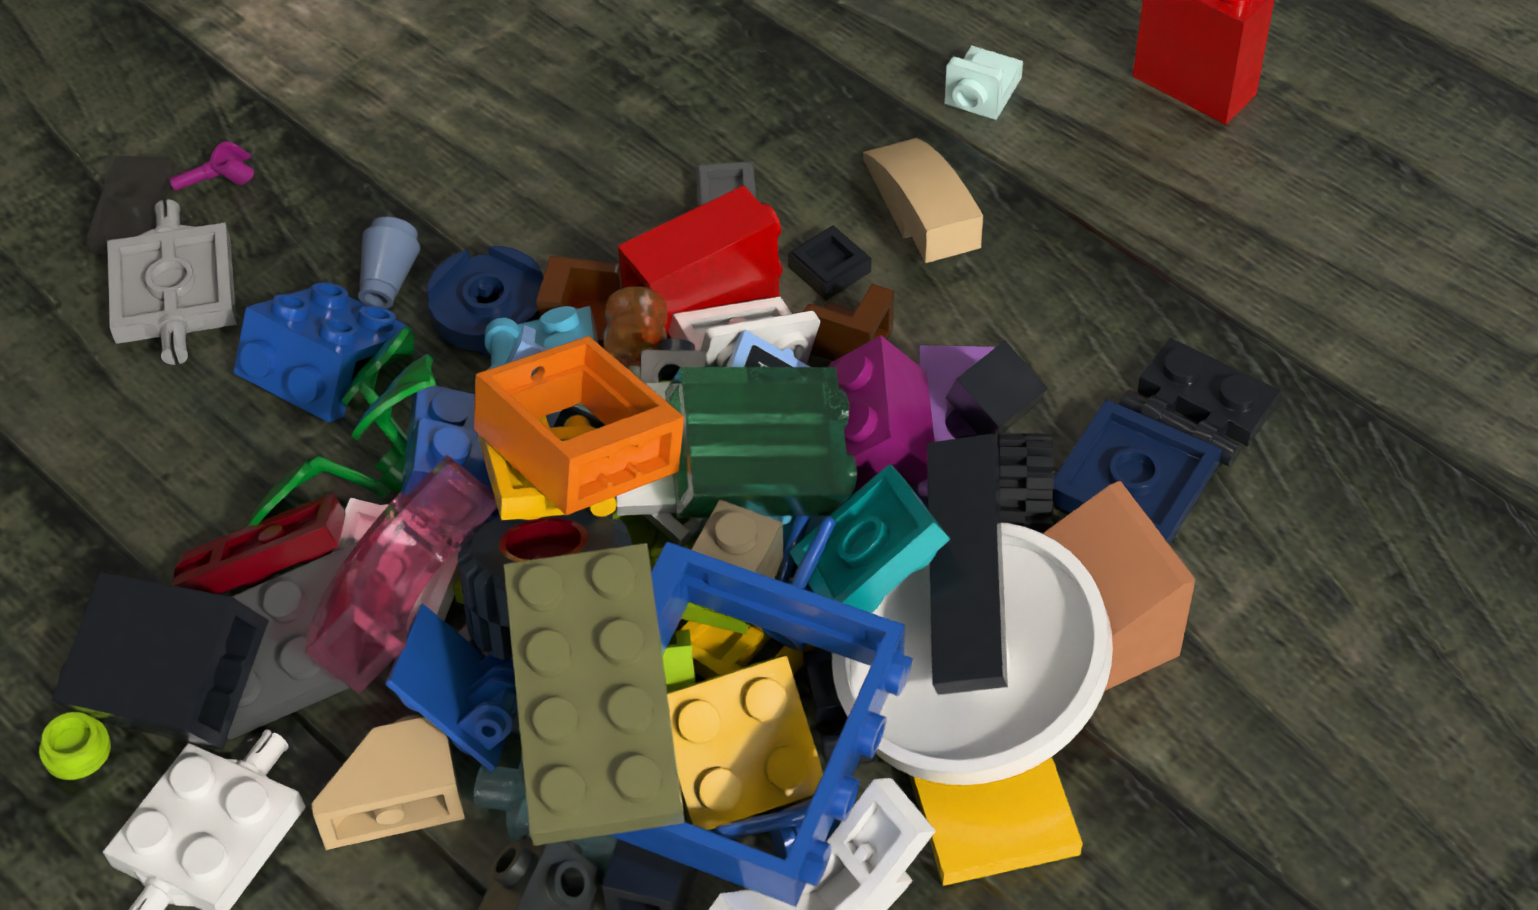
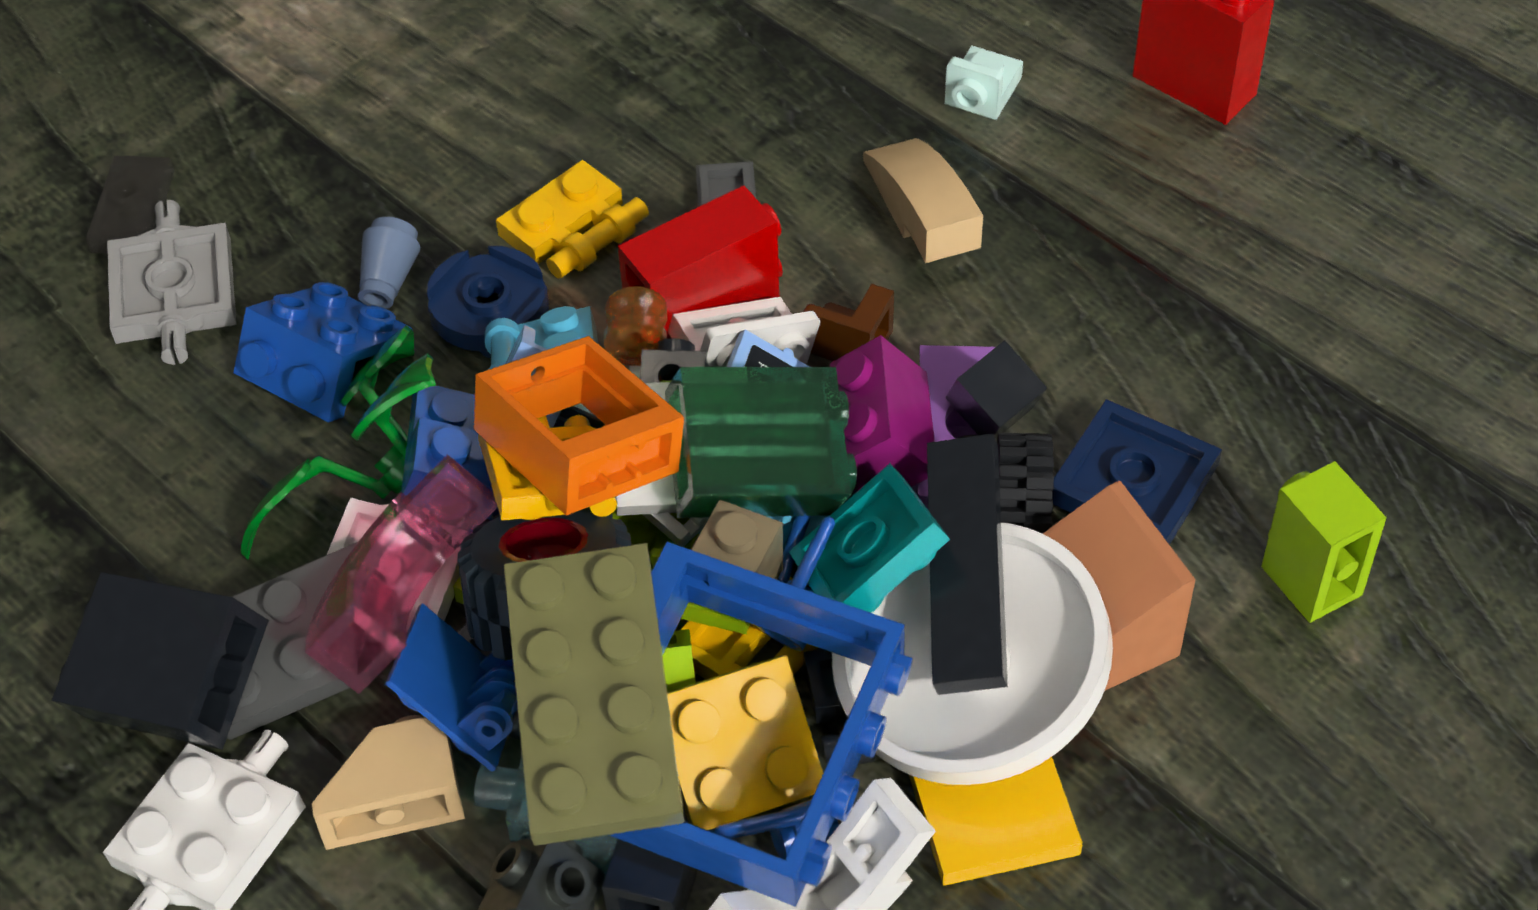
lime plate [39,712,111,780] -> none
magenta hand [170,141,254,191] -> none
dark red plate [170,493,346,594] -> none
reddish brown panel [536,256,624,348] -> none
black tile [788,225,871,300] -> none
black plate [1119,338,1281,467] -> none
none -> yellow plate [496,160,649,279]
none -> lime brick [1261,461,1387,623]

